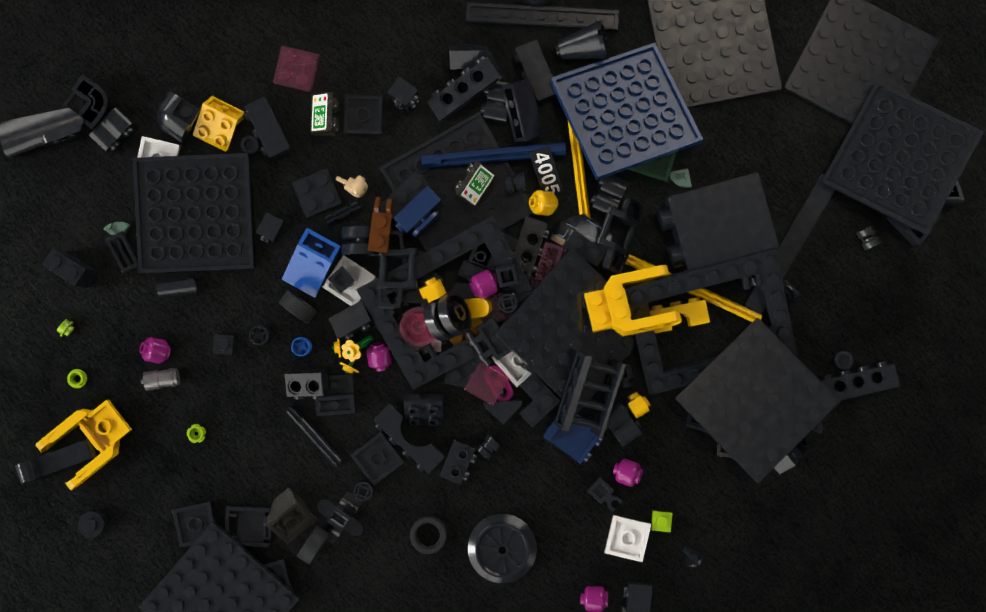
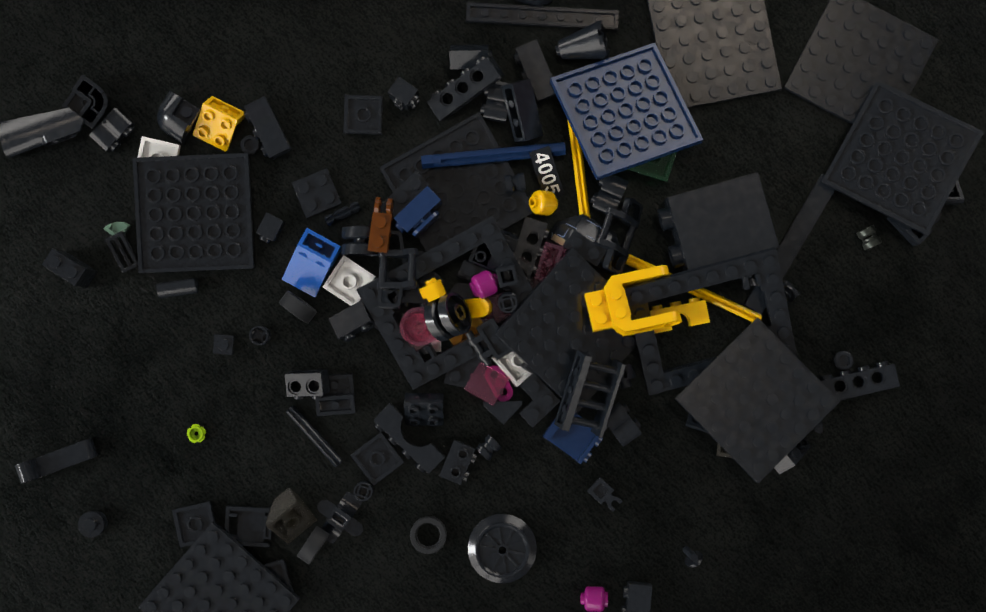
yellow plate [36,399,132,491] -> none
lime plate [57,319,75,337] -> none
lime plate [67,369,87,388] -> none
magenta head [140,337,170,364] -> none
flat silver piece [141,368,180,391] -> none
clear pink plate [273,46,319,92] -> none
blue wheel [291,337,313,356] -> none
slope [310,92,340,136] -> none
black plate [328,266,355,293] -> none
yellow plant [332,335,374,374] -> none
tan piece [336,176,368,198] -> none
magenta head [366,342,393,371] -> none
slope [455,161,497,209] -> none
white plate [605,515,651,562] -> none
magenta head [613,459,643,487] -> none
yellow plate [625,392,651,419] -> none
lime plate [651,510,672,532] -> none
sand green tile [669,168,692,188] -> none

